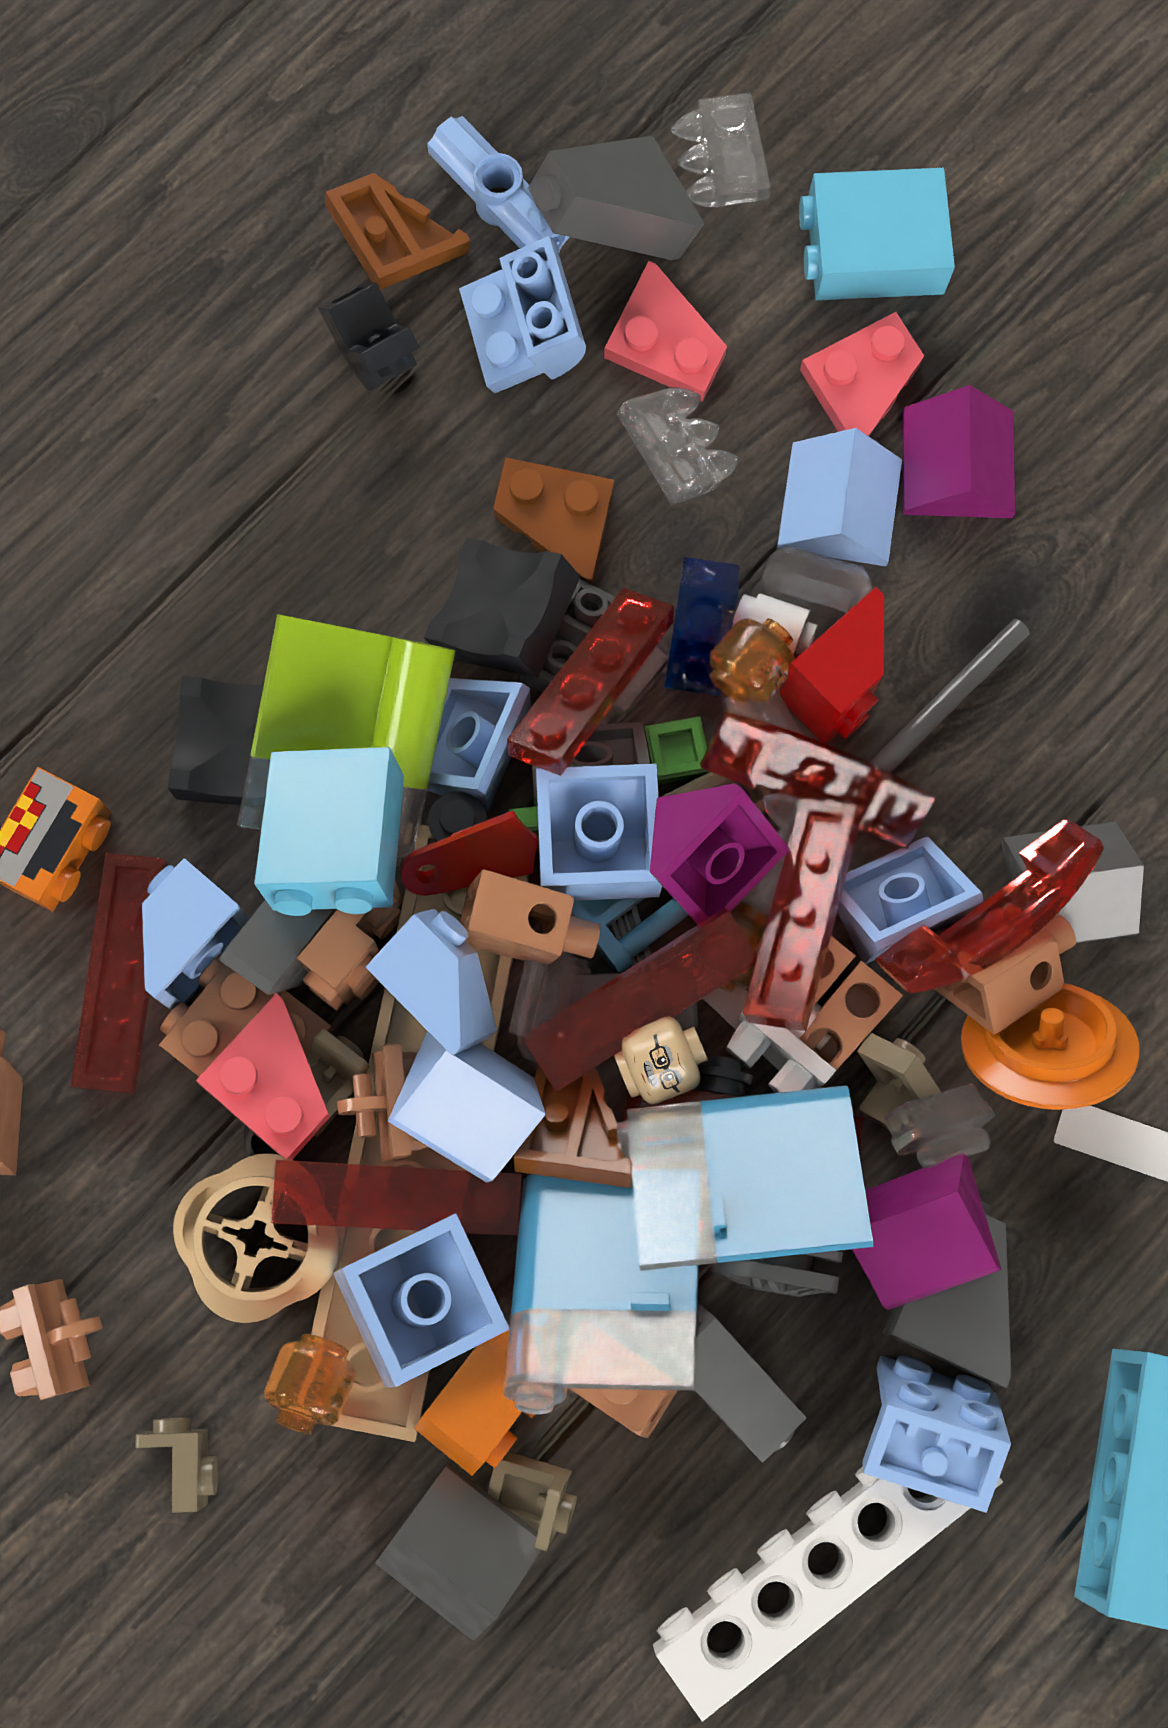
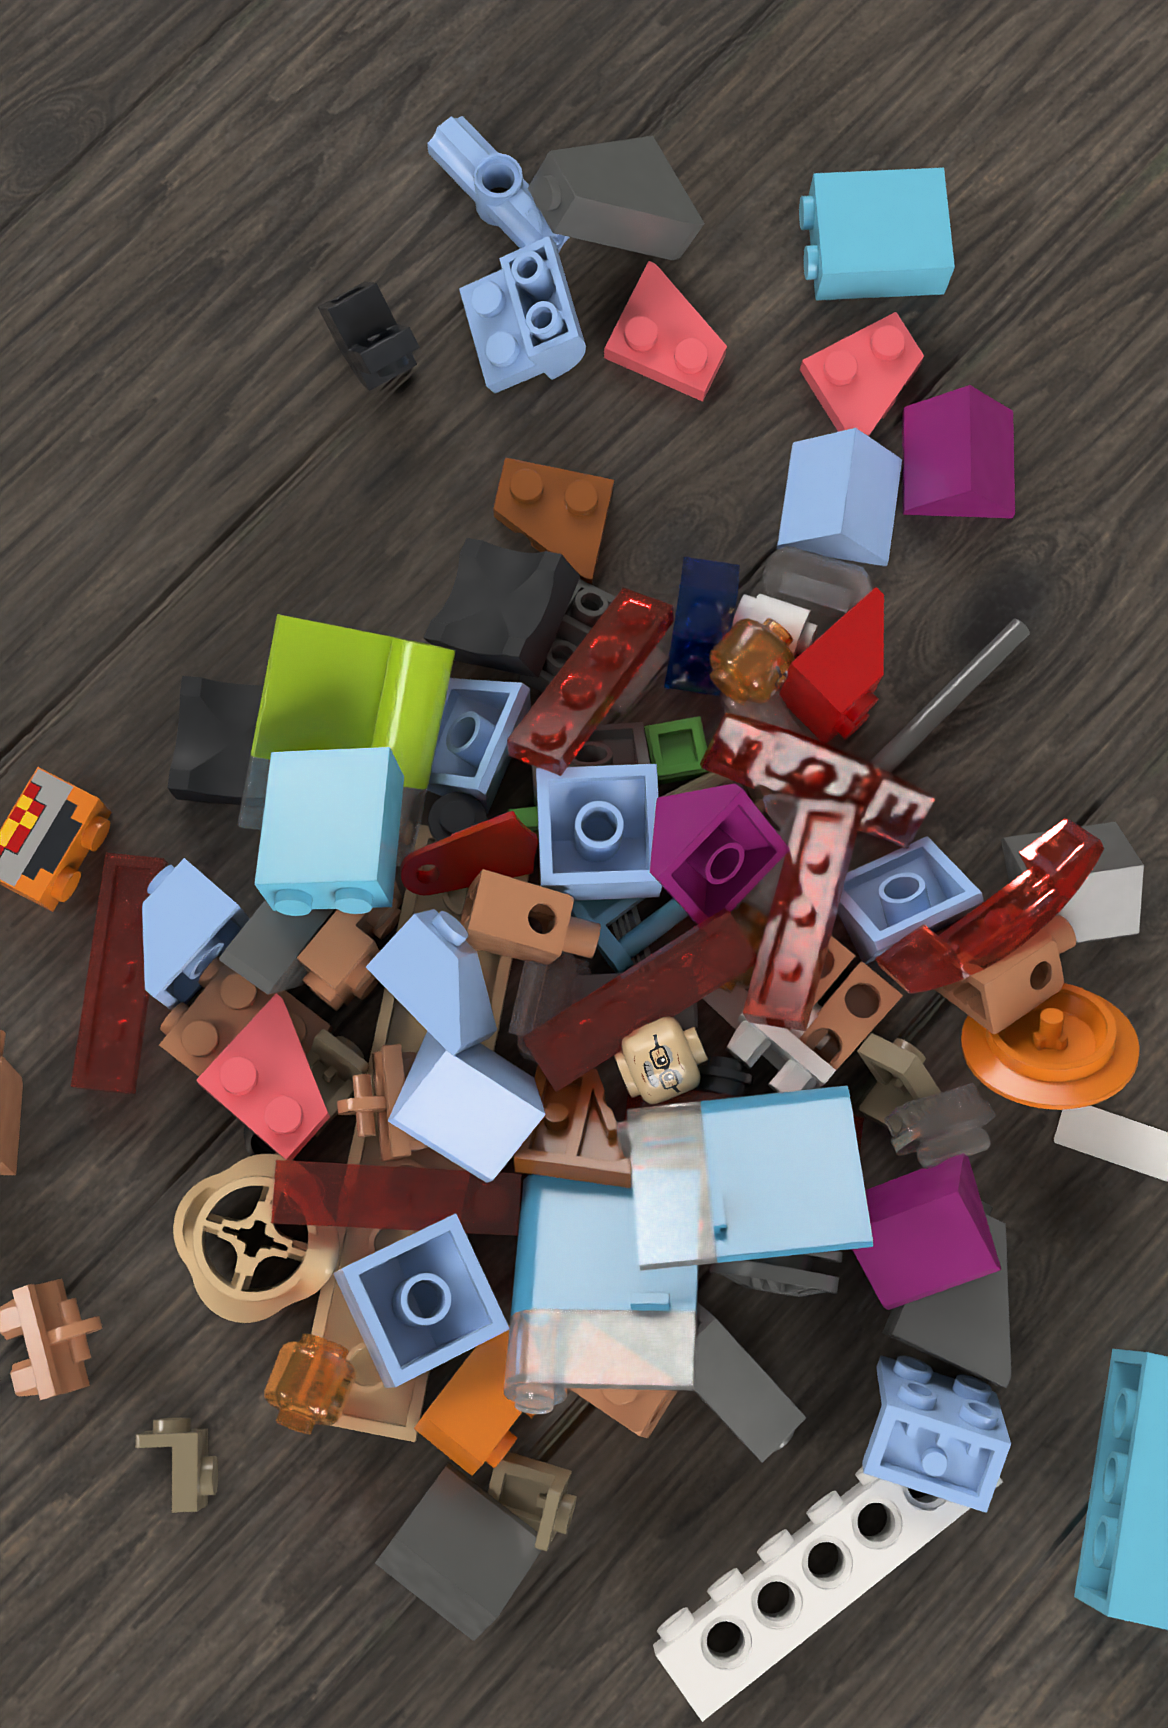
dark orange wing [325,173,471,290] -> none
clear plate [617,387,739,505] -> none
clear plate [671,92,771,207] -> none

